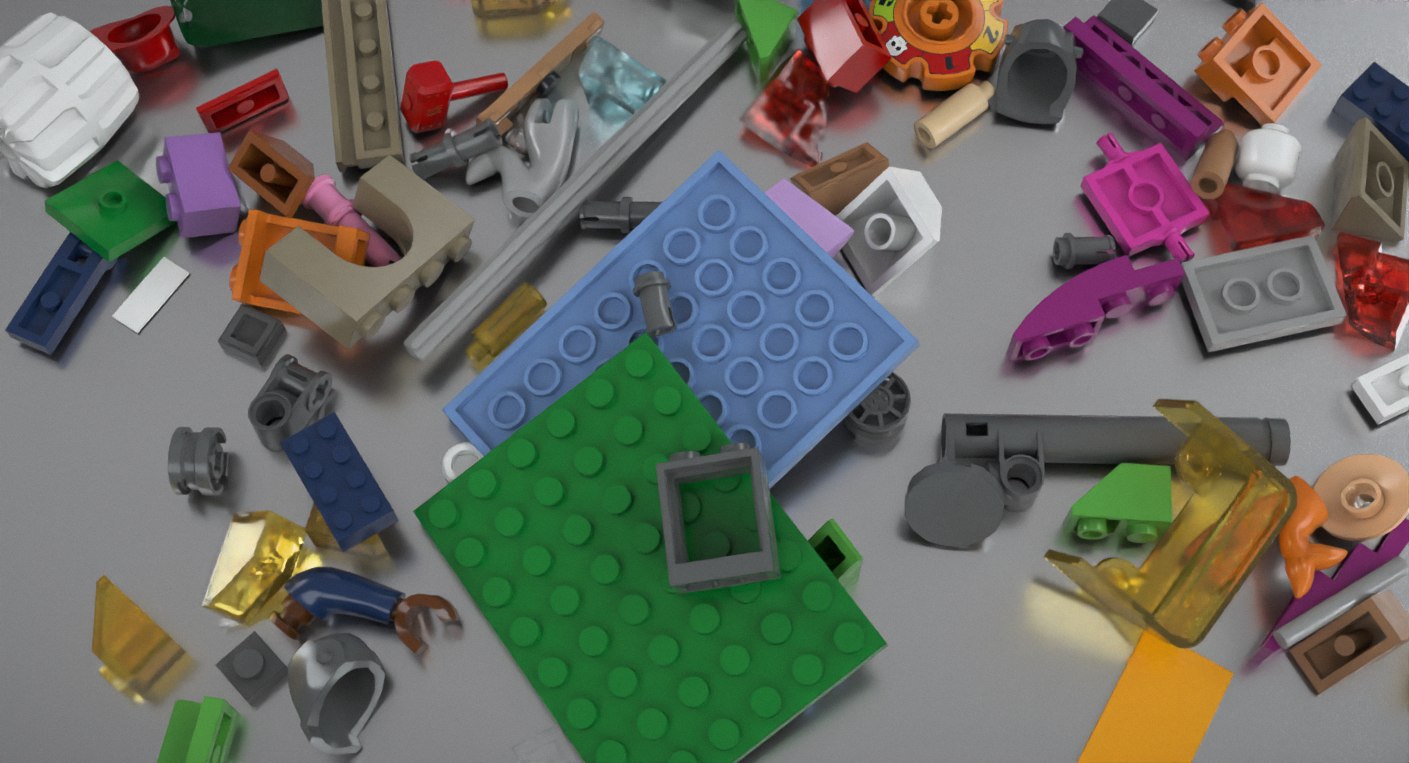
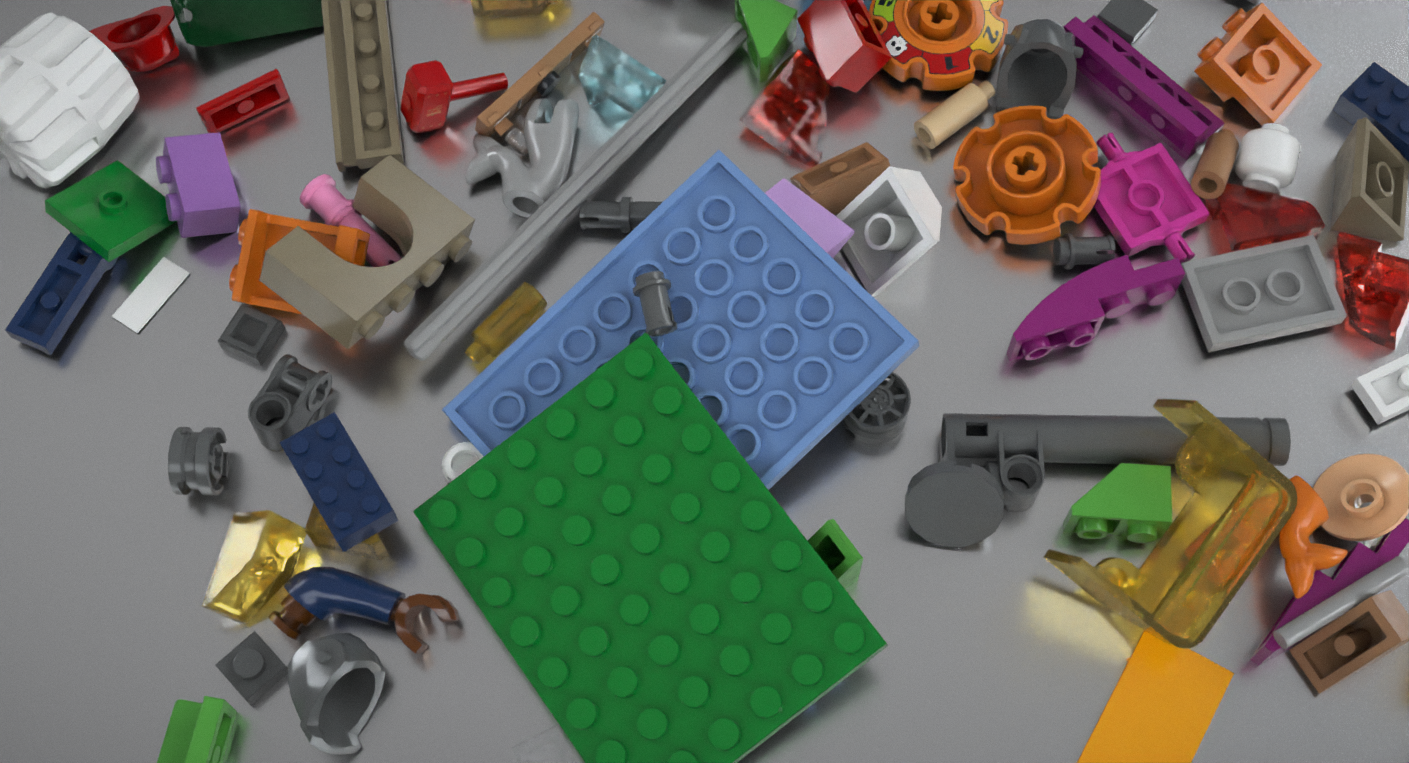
clear yellow slope [92,575,186,697] -> none
dark orange slope [227,130,315,218] -> none
dark grey pin [409,118,502,180] -> none
dark grey window [656,443,781,594] -> none
none -> orange piece [953,105,1101,245]

